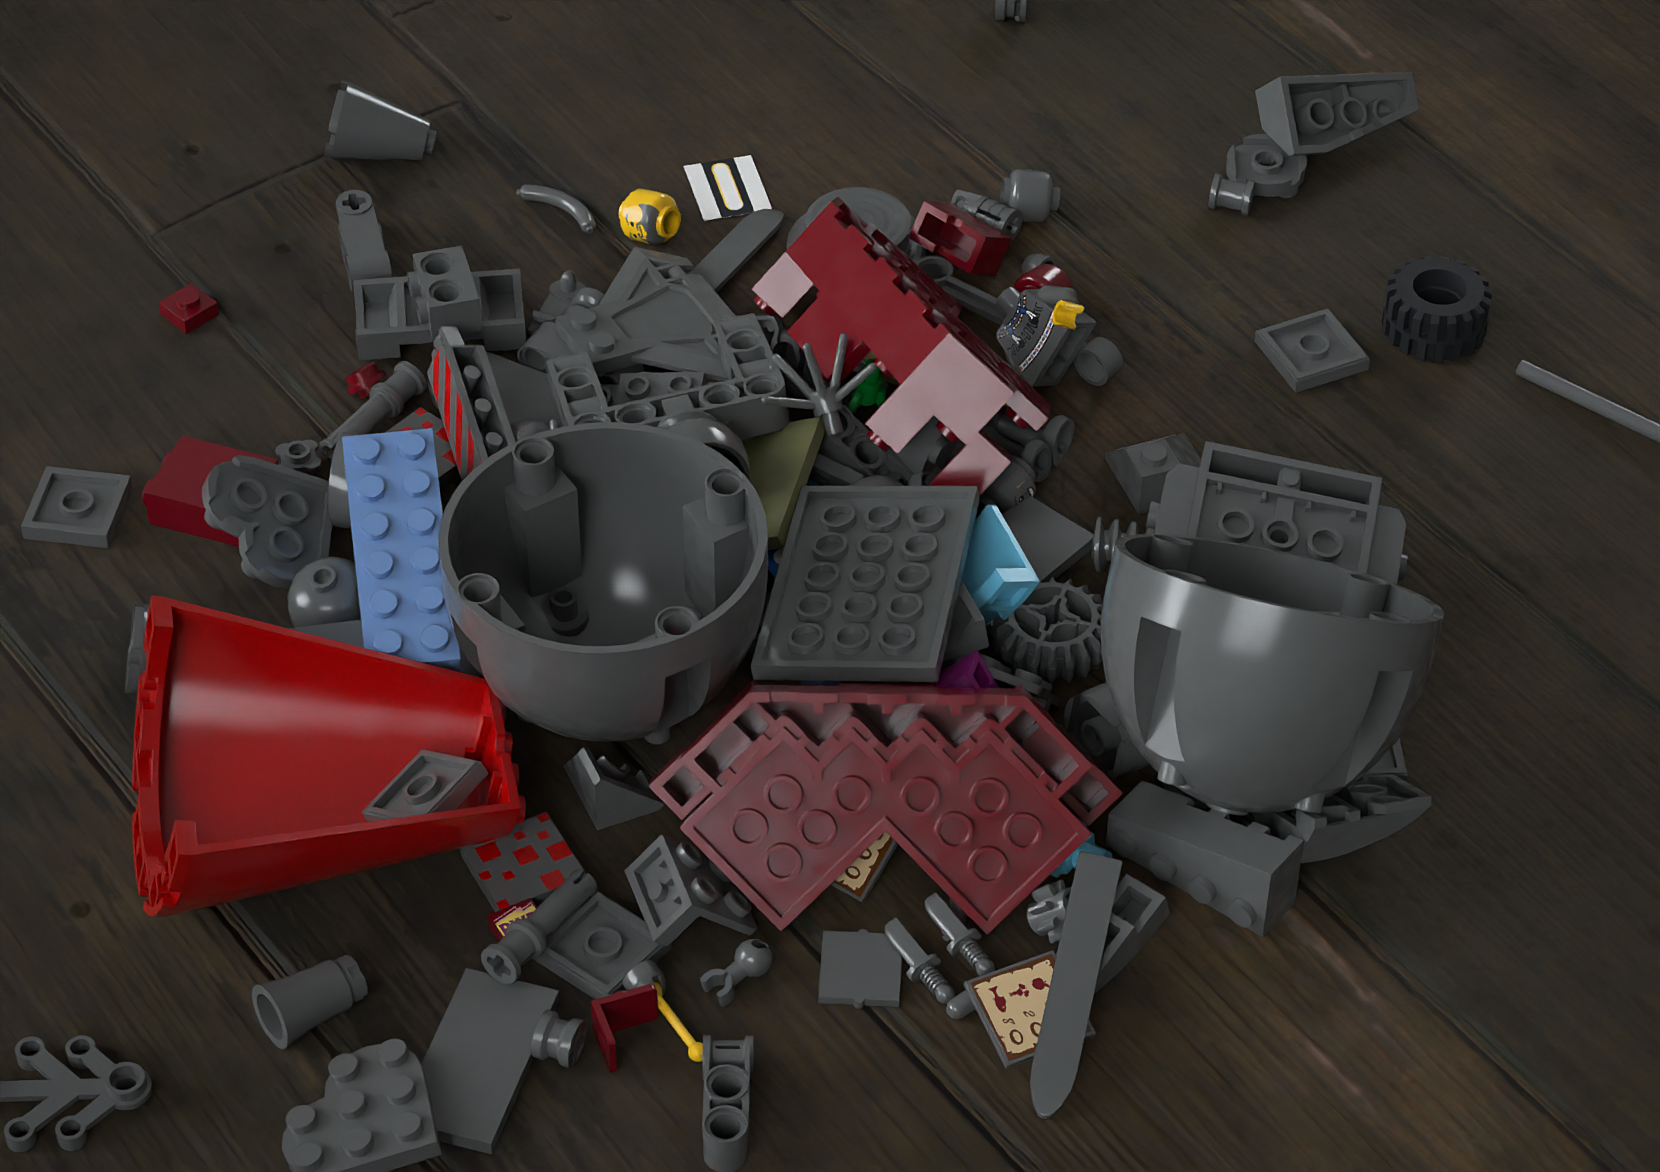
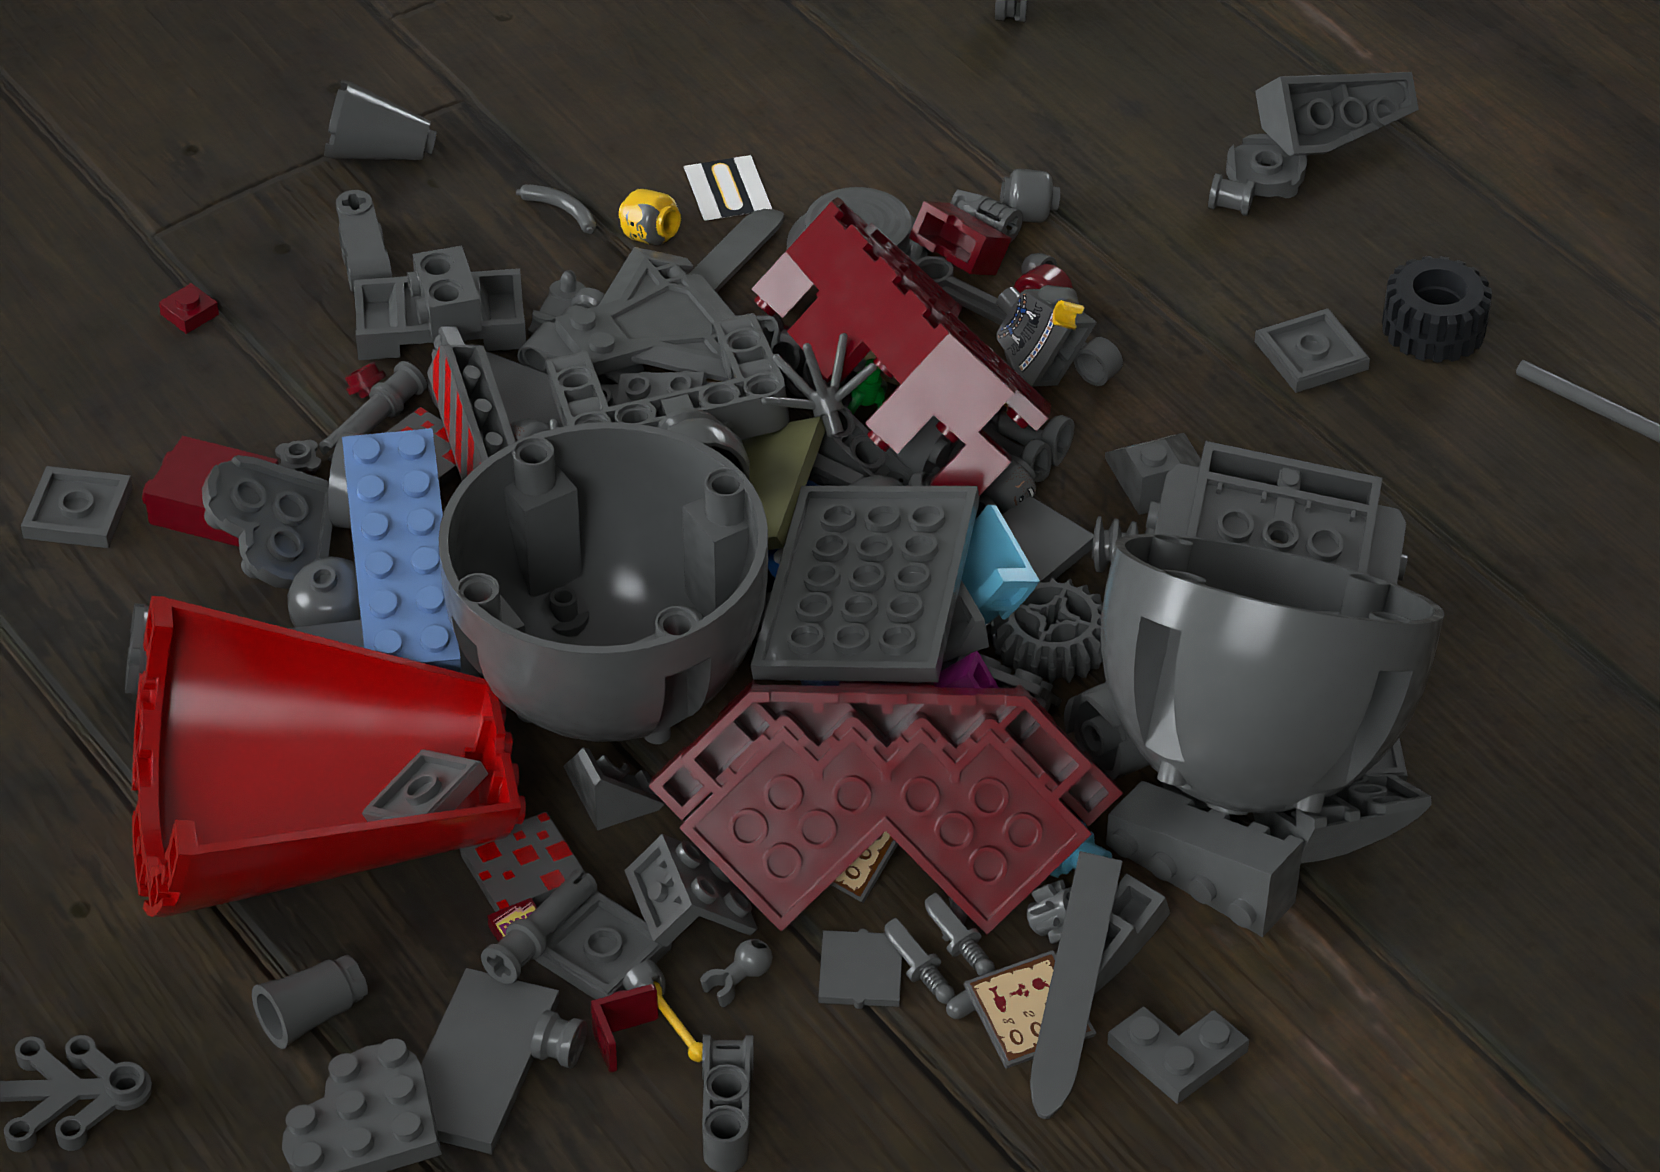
none -> dark grey plate [1107,1006,1249,1104]

